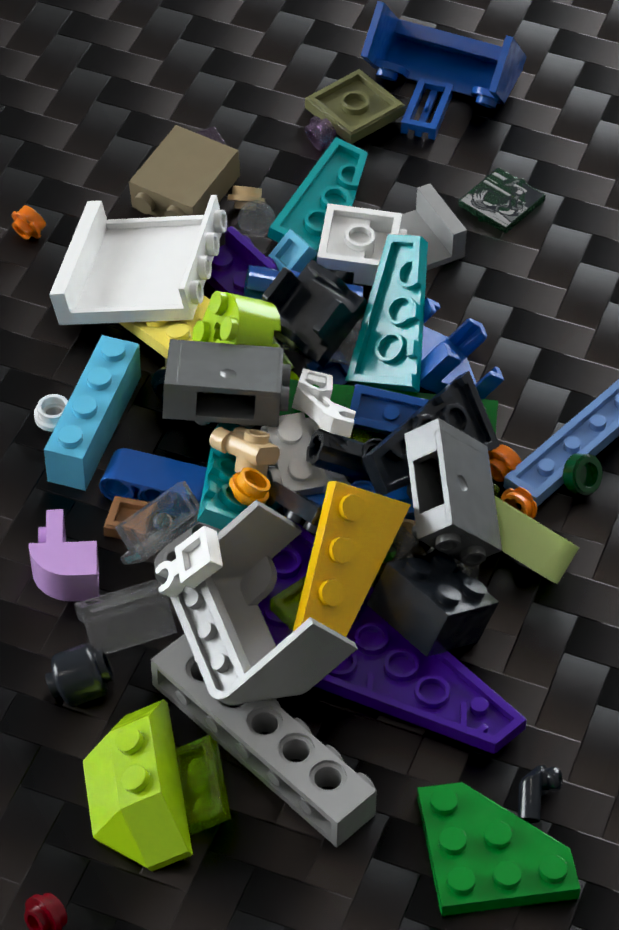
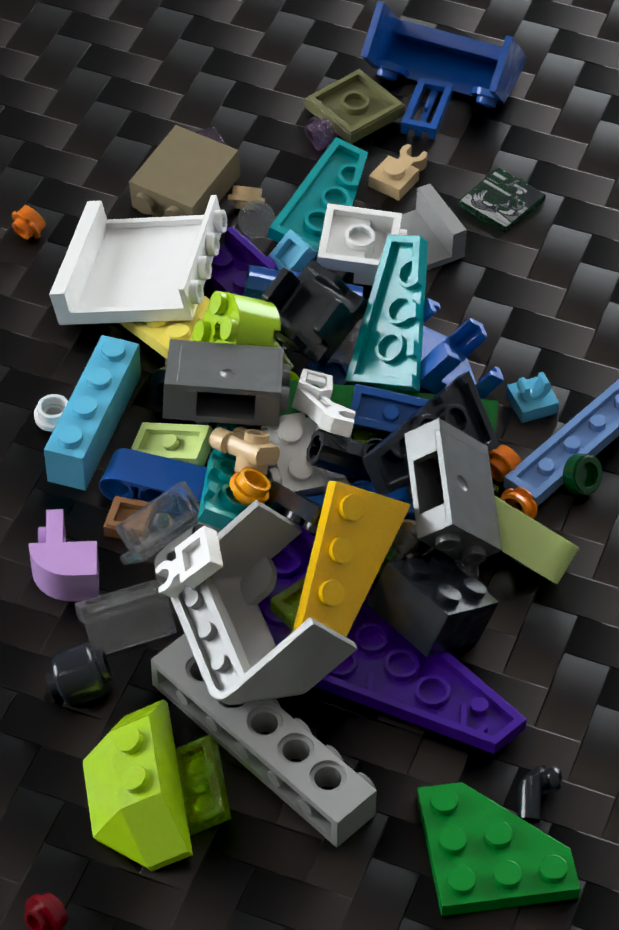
none -> yellowish green plate [131,422,213,467]
none -> tan plate [368,144,427,201]
none -> medium azure tile [506,372,559,423]

